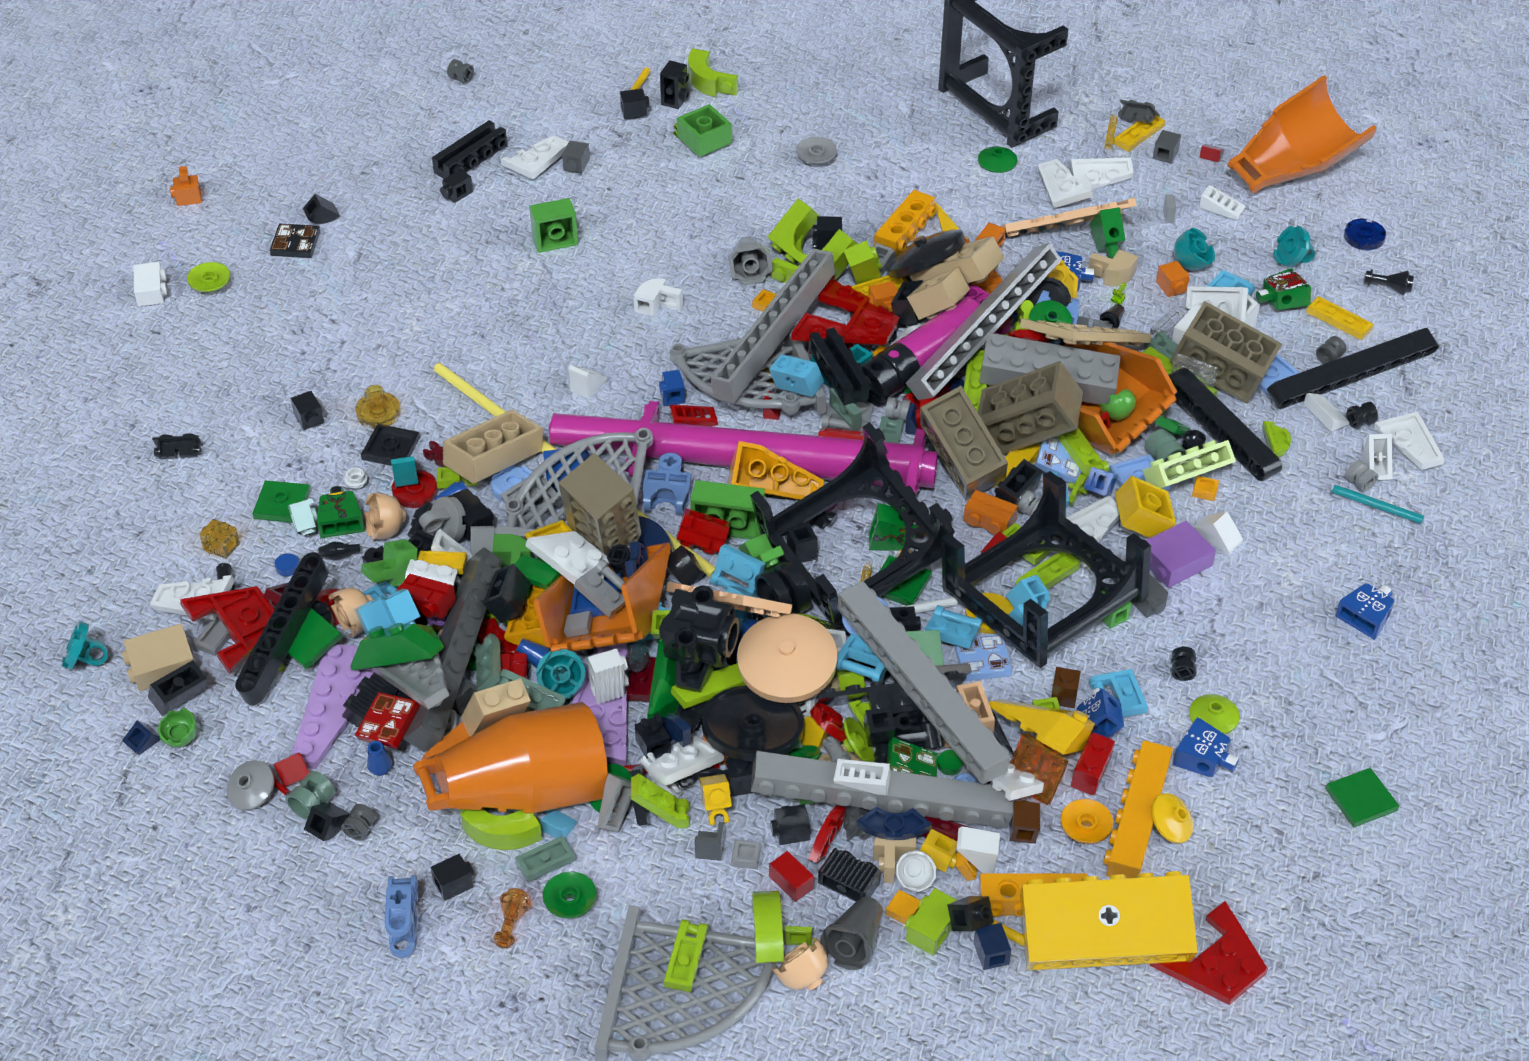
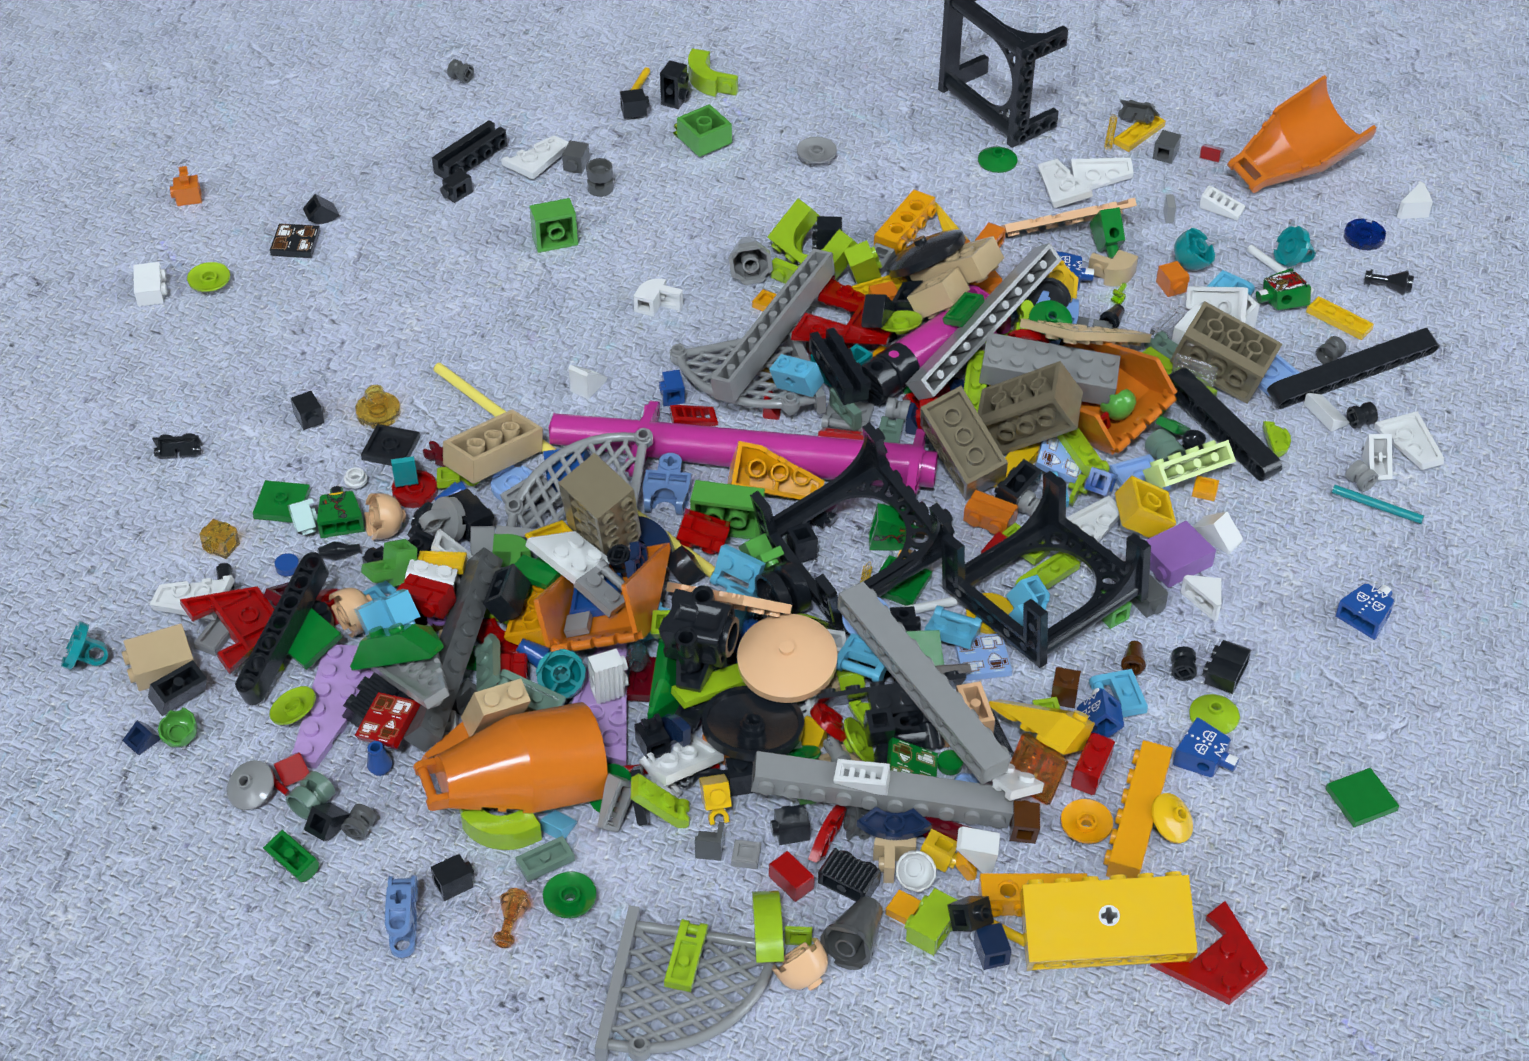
none -> green brick [263,829,319,882]
none -> lime dish [269,686,316,725]
none -> dark grey wheel [586,158,614,197]
none -> black slope [861,294,896,328]
none -> lime dish [882,310,922,335]
none -> green tile [943,292,985,327]
none -> reddish brown cone [1121,641,1146,676]
none -> white slope [1180,575,1222,622]
none -> black brick [1202,639,1252,694]
none -> white bar [1247,245,1314,294]
none -> white slope [1397,182,1433,219]

